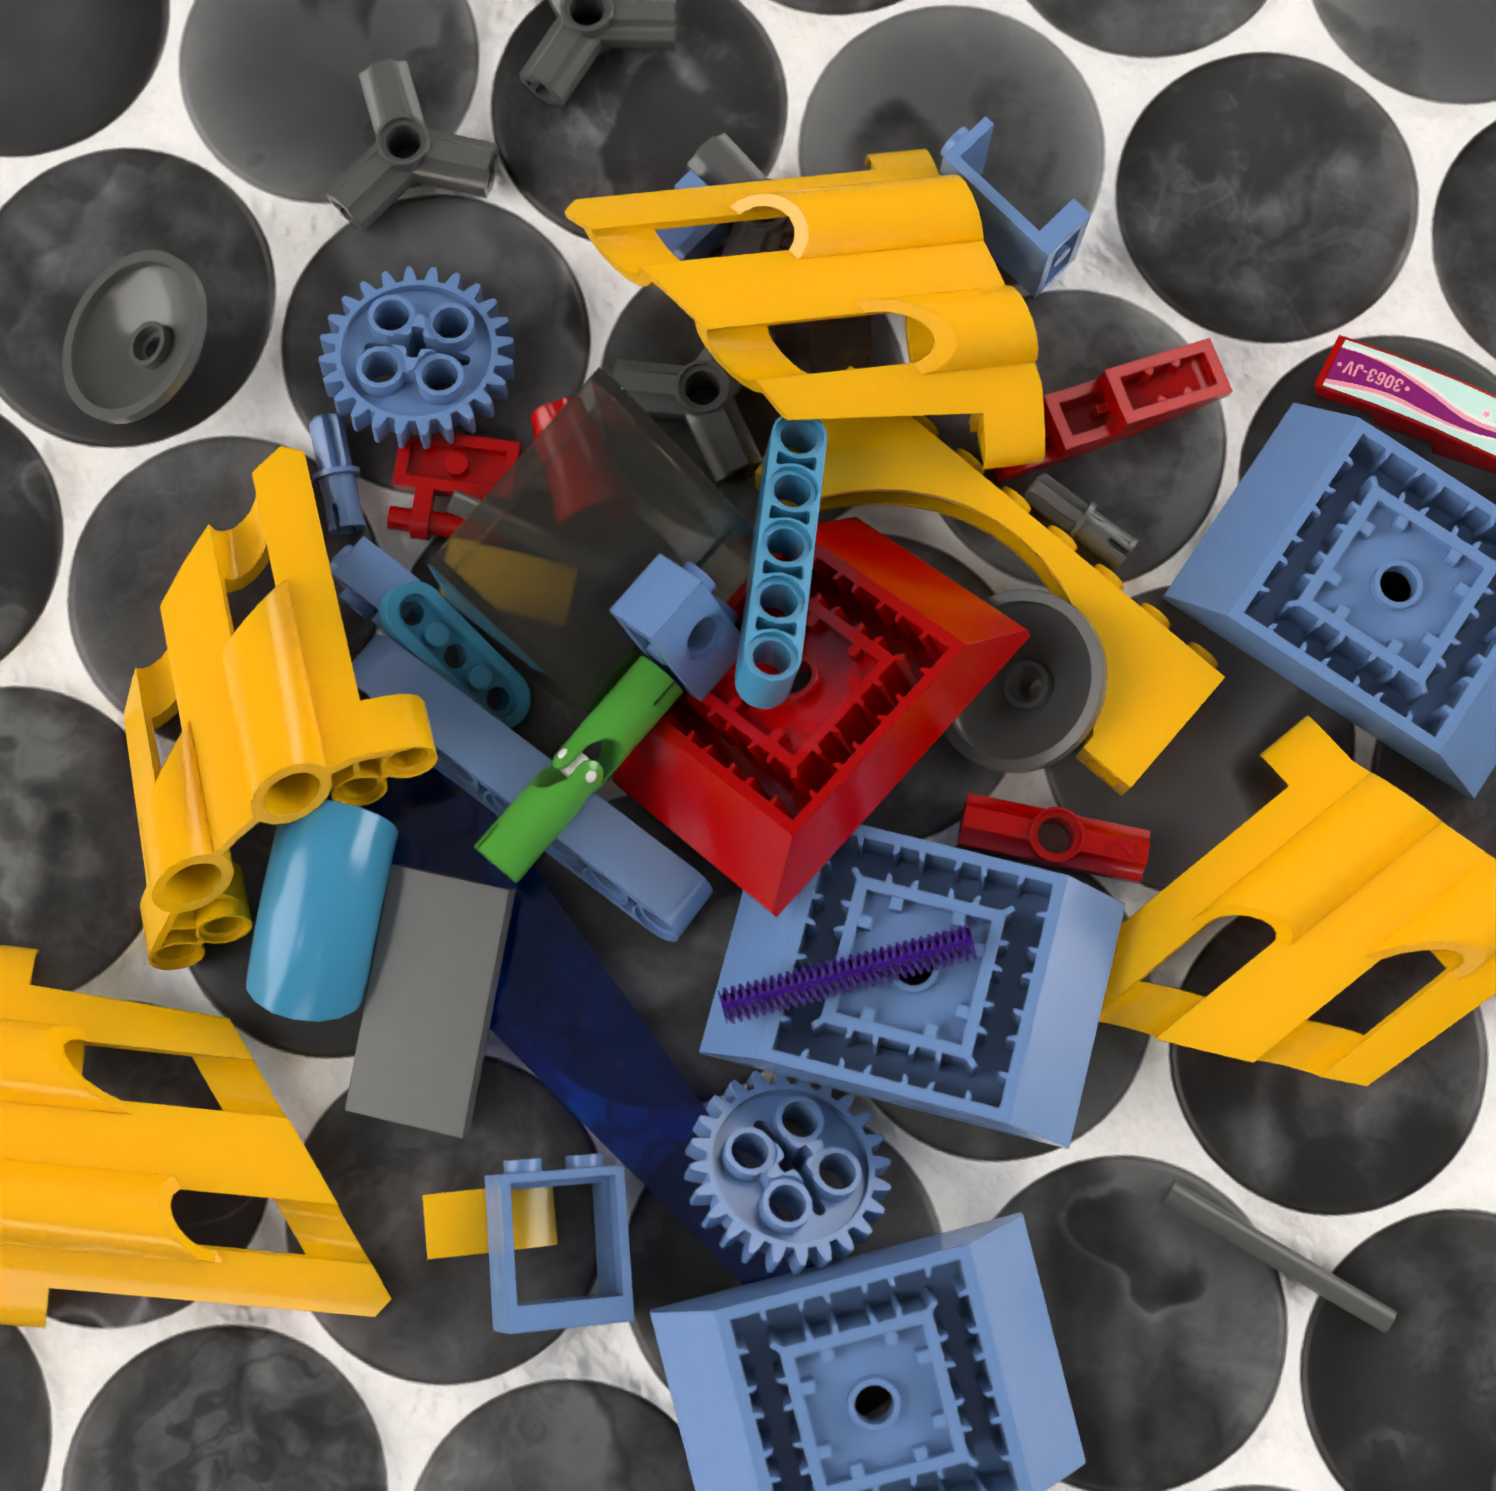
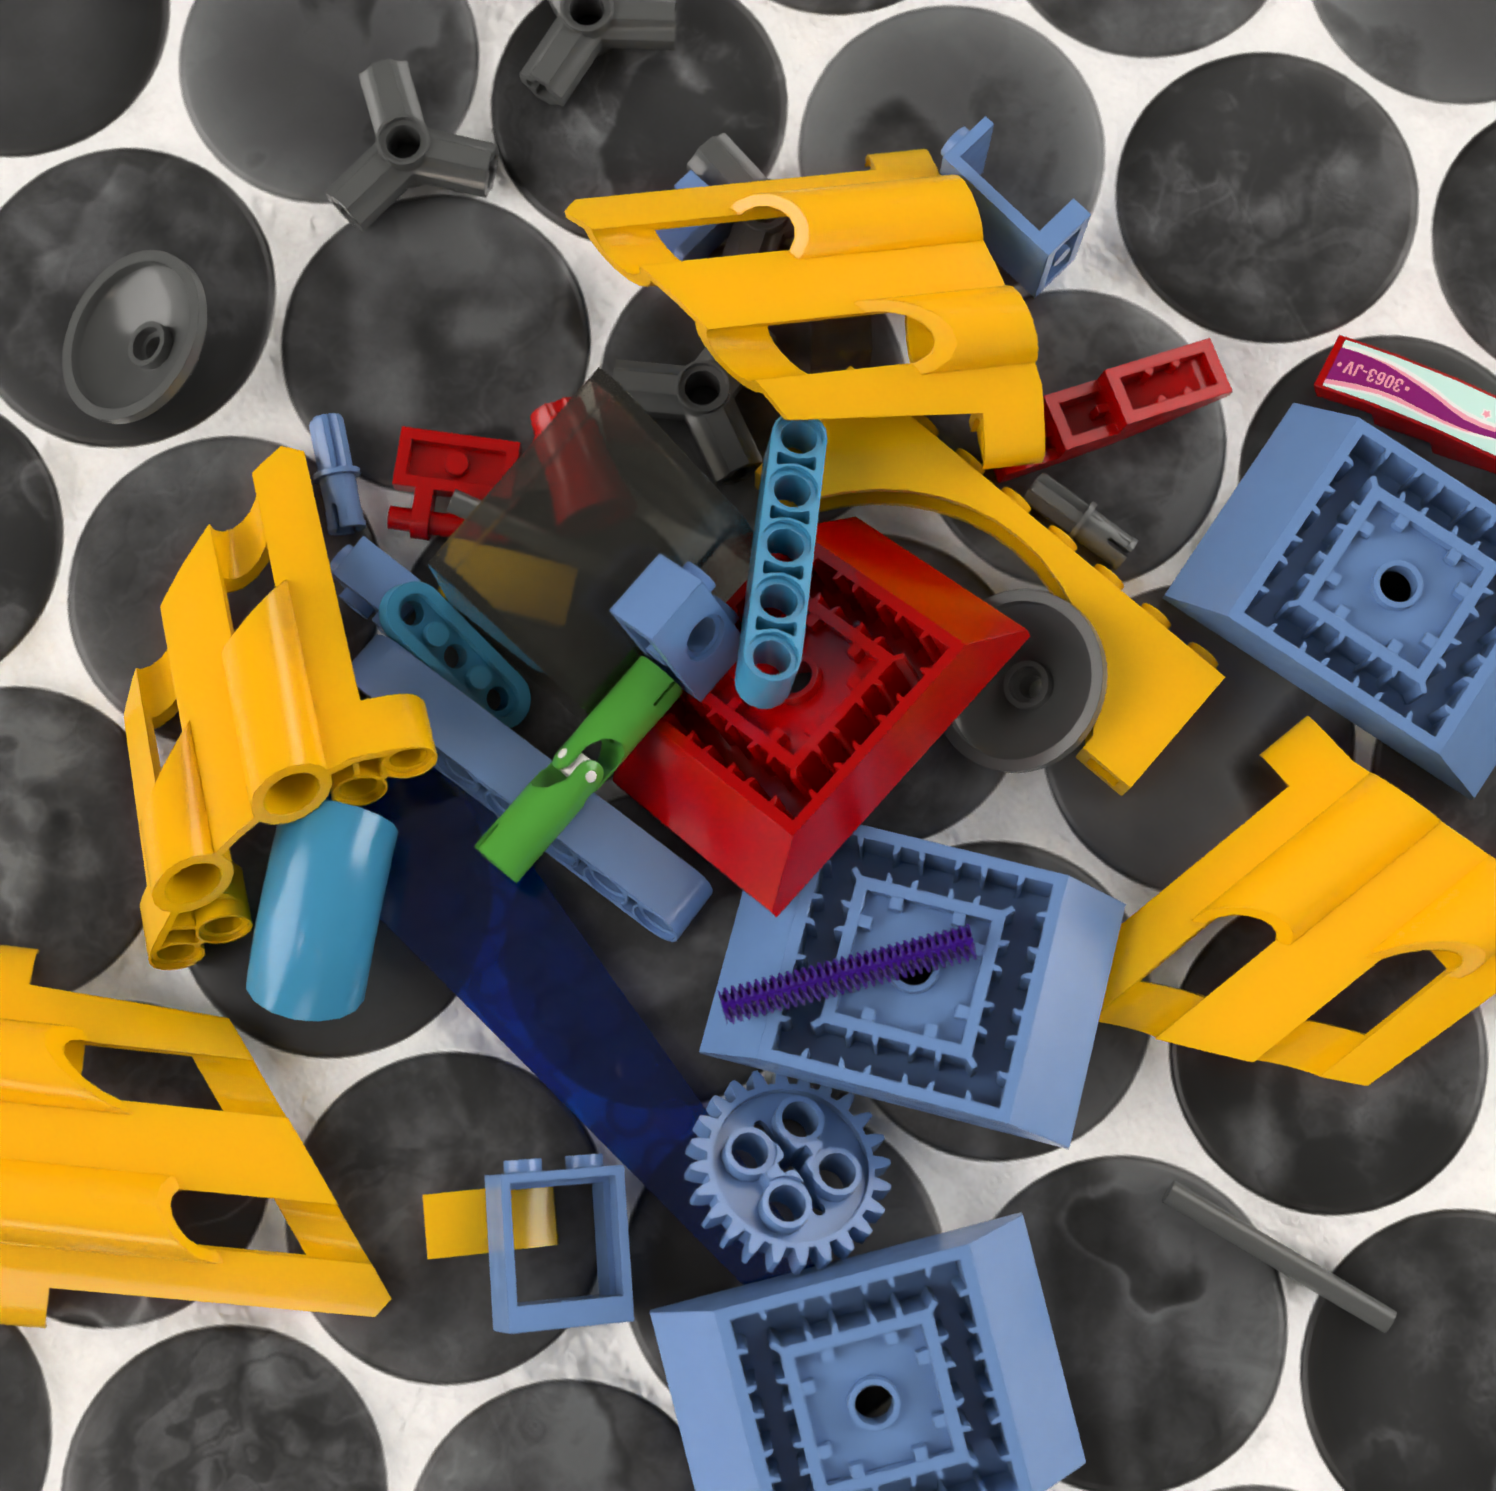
medium blue gear [318,266,515,449] -> none
dark grey tile [345,864,516,1138] -> none
red piece [956,793,1151,884] -> none

